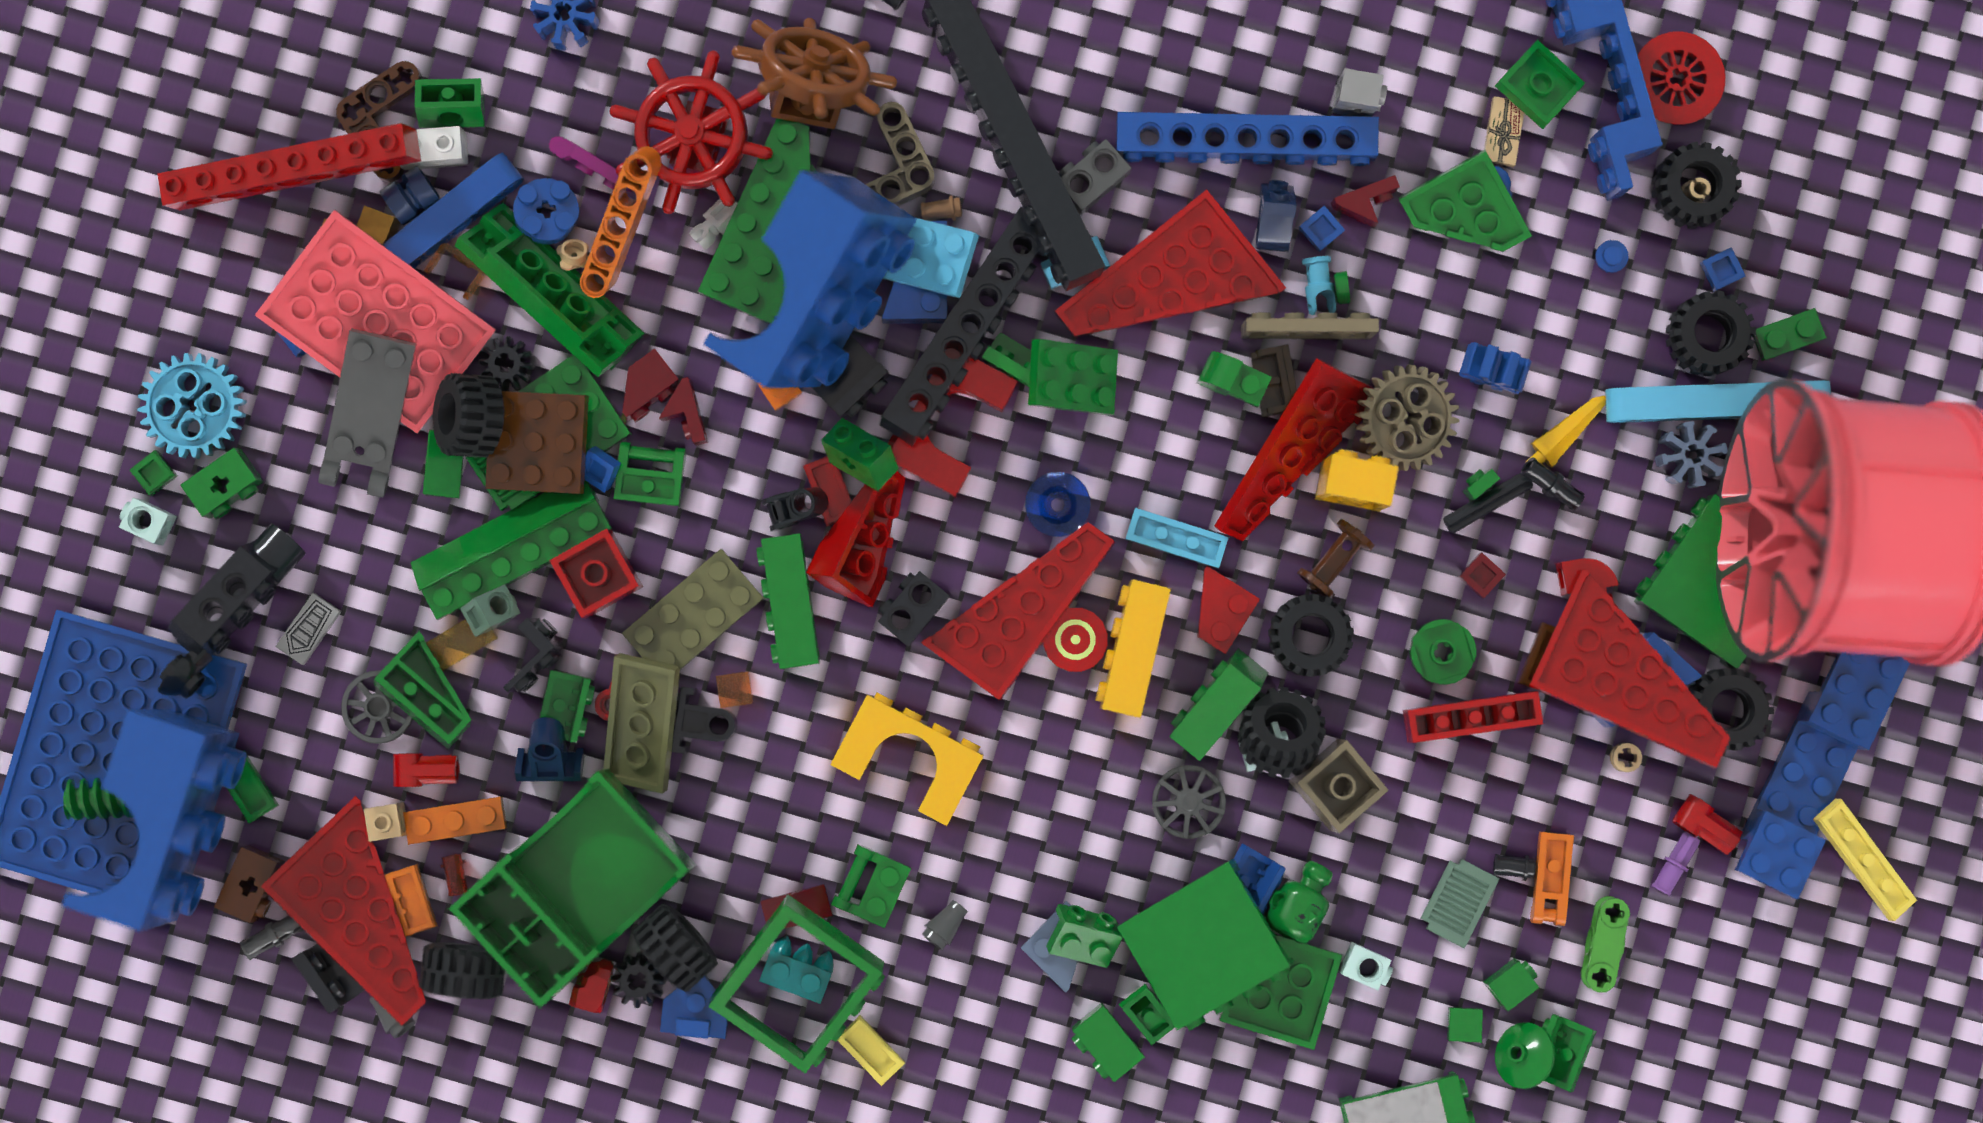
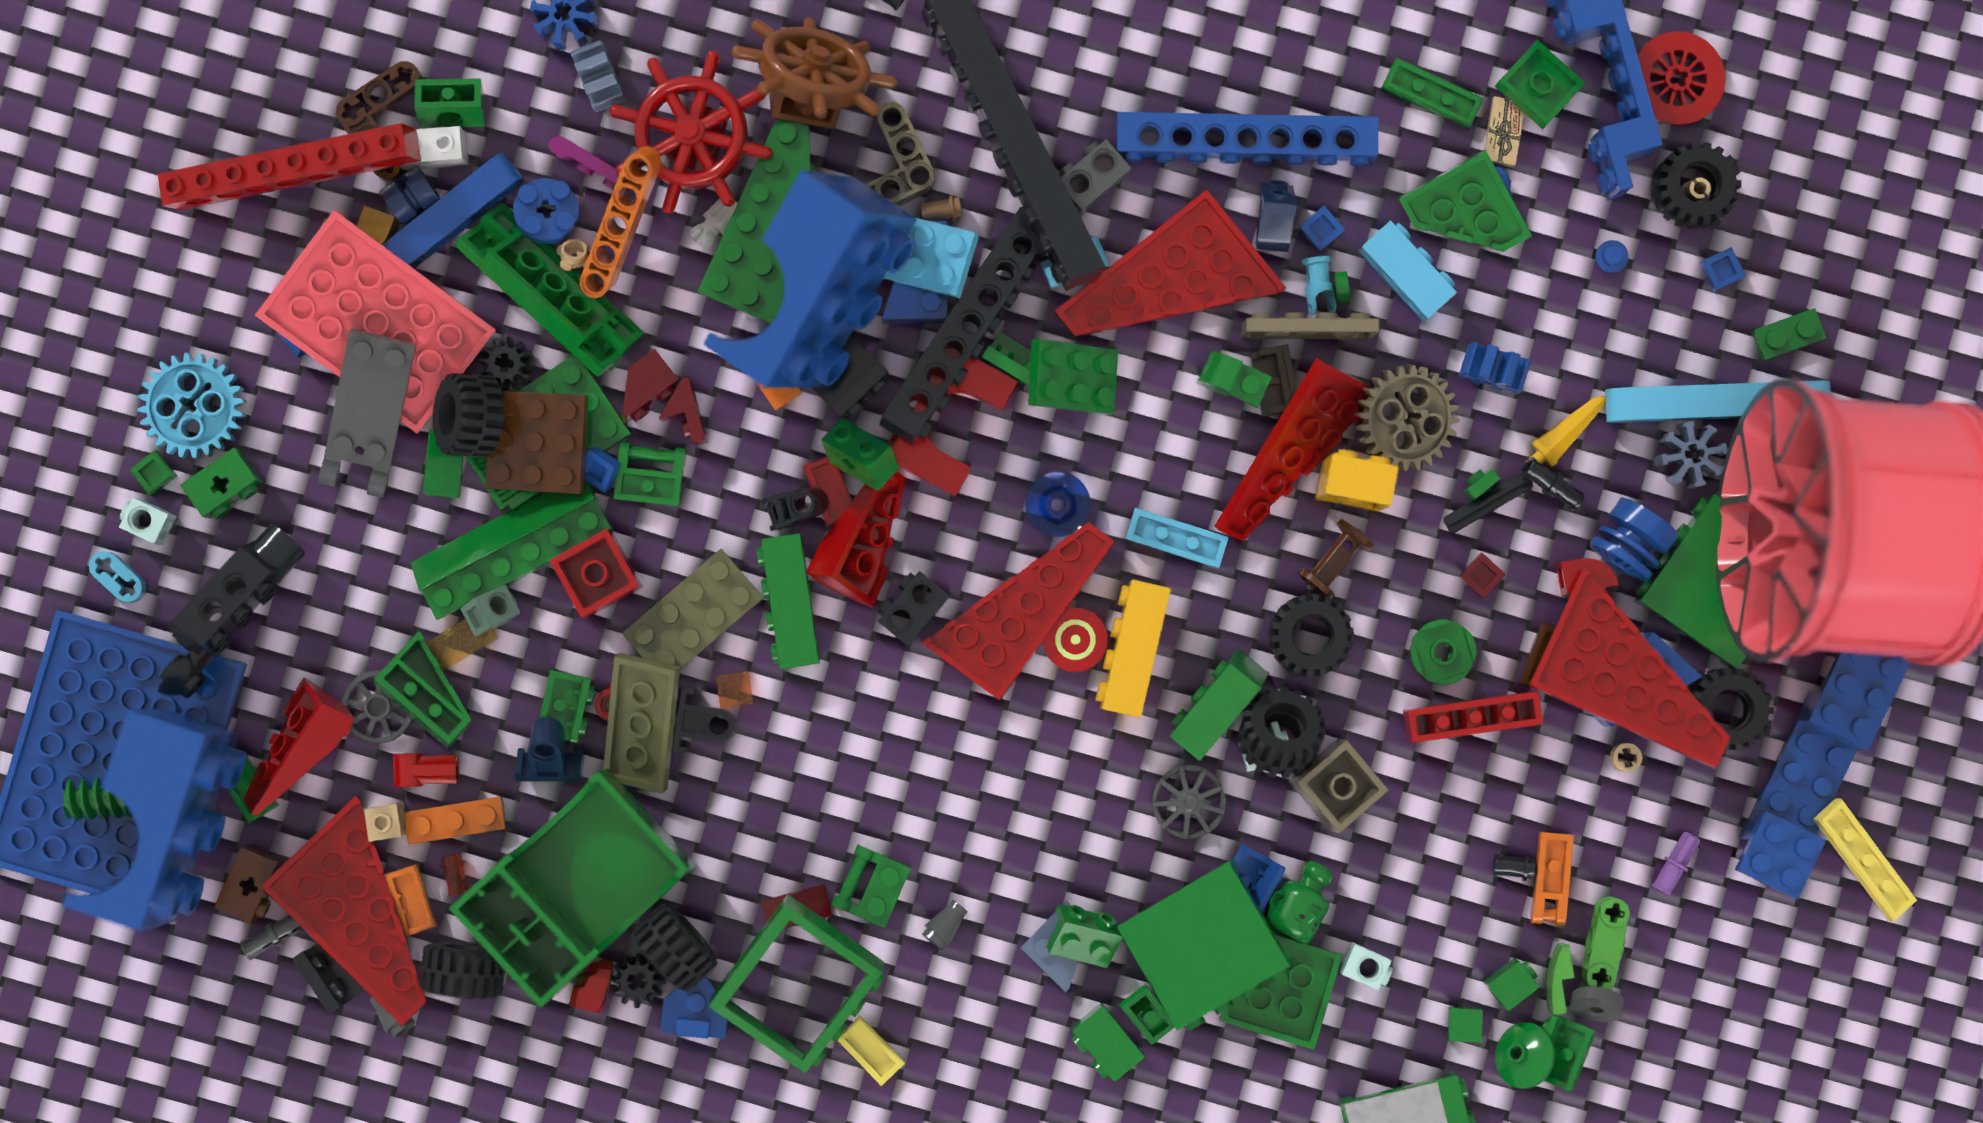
tile [275,593,342,665] -> none
clear orange piece [424,243,486,300] -> none
black bracket [503,618,565,693] -> none
teal plate [759,936,834,1004] -> none
yellow arch [830,692,984,826] -> none
red wing [1197,566,1260,654] -> none
dark red slope [1331,175,1400,228] -> none
light grey brick [1332,68,1387,117] -> none
sand green window [1420,859,1500,949] -> none
black tyre [1665,291,1756,376] -> none
red piece [1672,794,1743,855] -> none
none -> medium azure beam [89,551,147,603]
none -> red wedge [243,678,355,816]
none -> sand blue gear [571,40,626,113]
none -> medium azure brick [1358,220,1457,323]
none -> green tile [1381,57,1484,130]
none -> bright green slope [1546,942,1575,1015]
none -> dark grey piece [1570,986,1625,1022]
none -> blue wheel [1589,497,1679,582]

